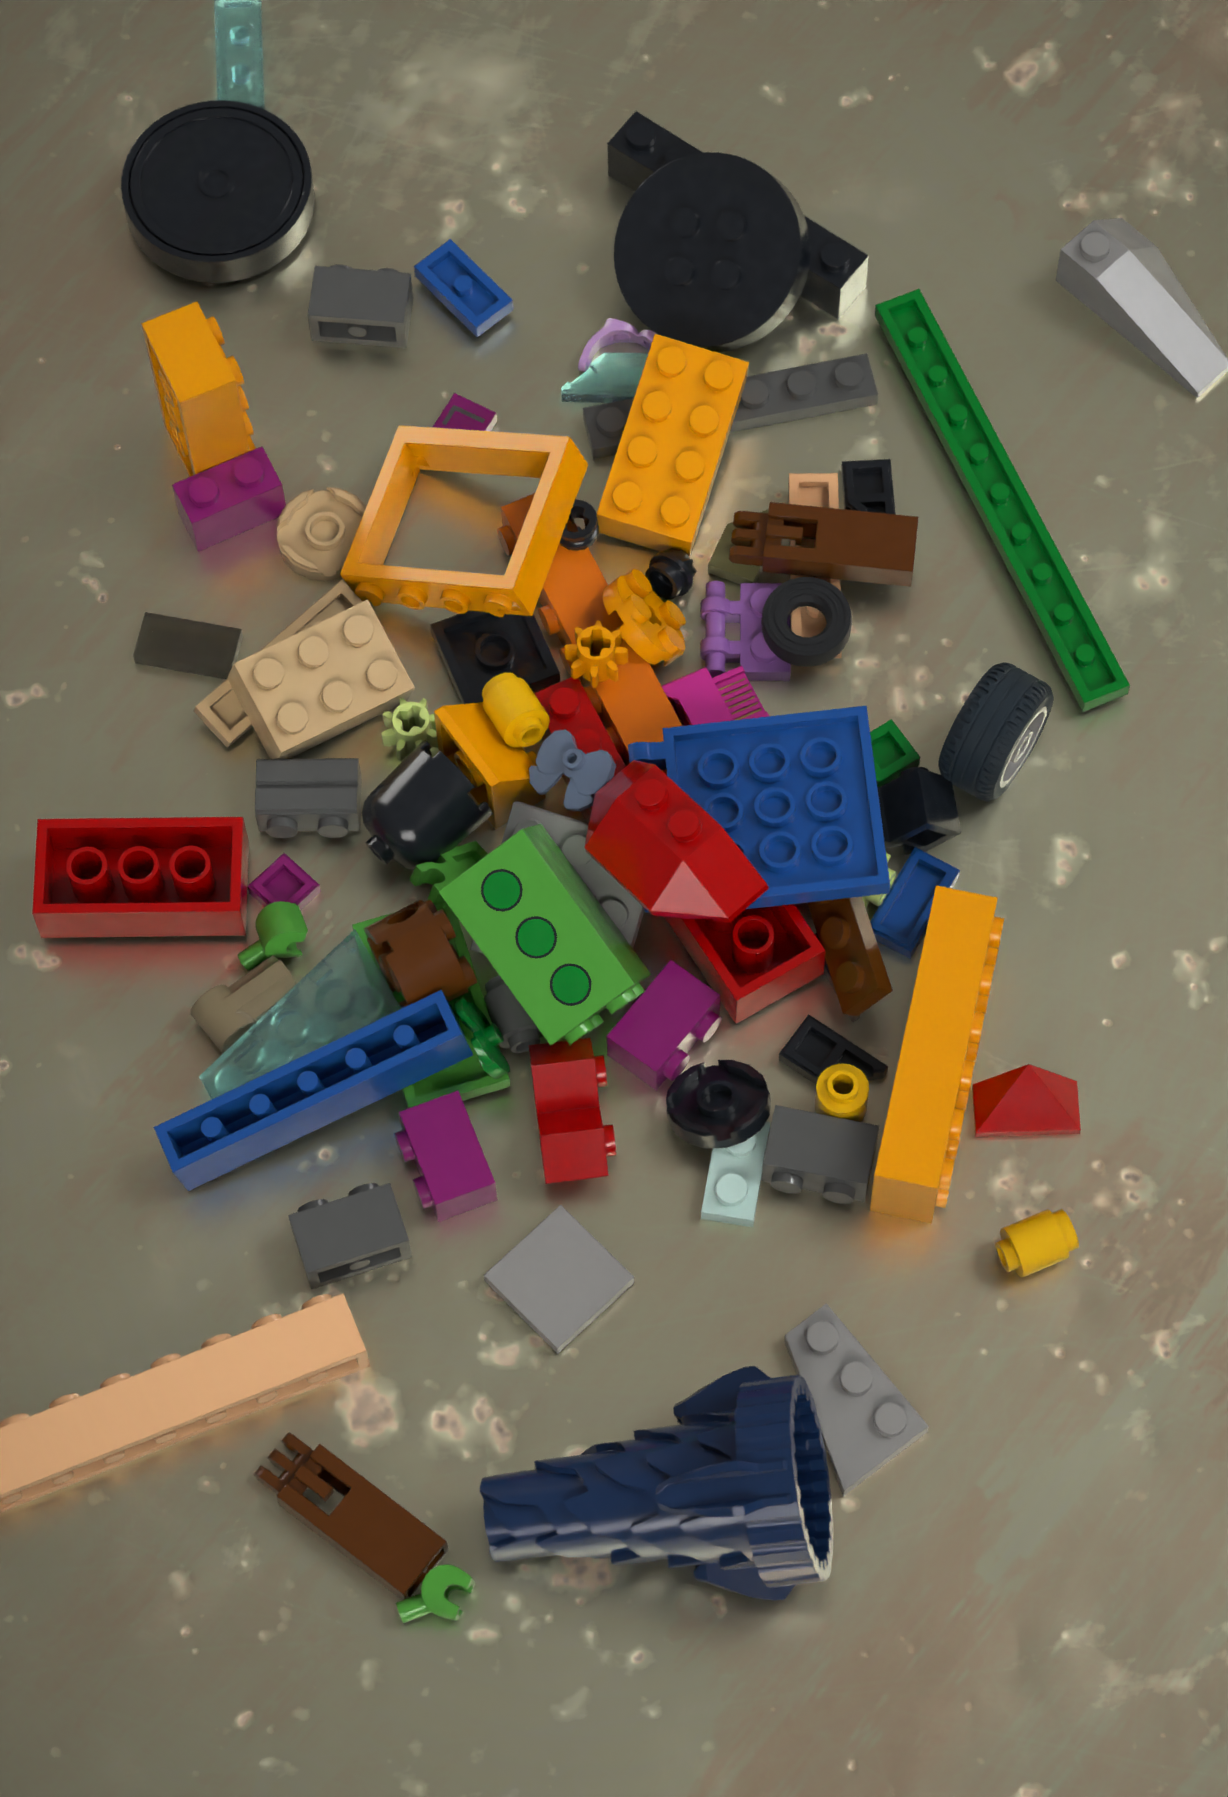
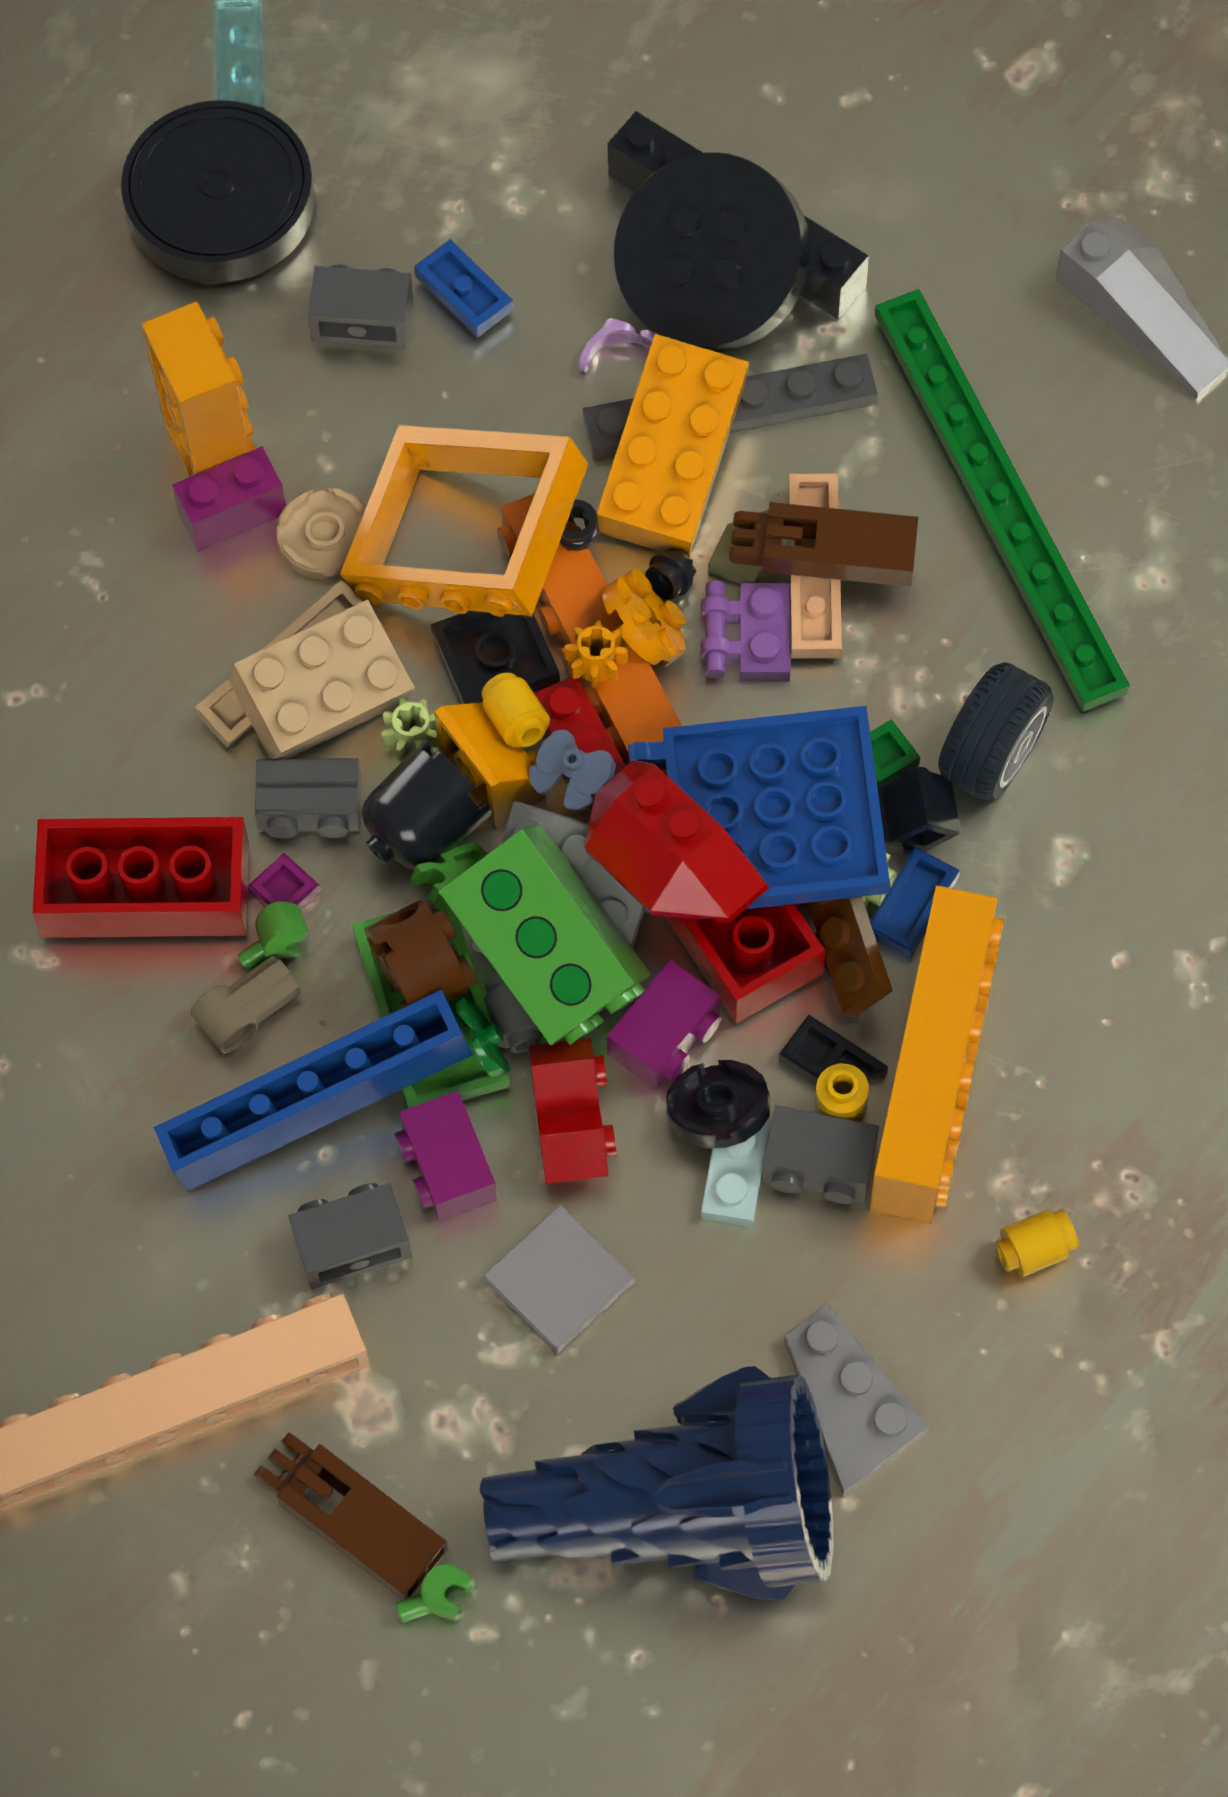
clear smoke tile [133,612,243,679] -> none
clear light blue wing [199,929,402,1099] -> none
magenta tile [433,393,497,431] -> none
clear light blue tile [561,352,648,403] -> none
dark pink piece [662,665,769,726] -> none
black tyre [761,577,852,667] -> none
black tile [841,459,895,514] -> none
red slope [972,1064,1081,1137] -> none

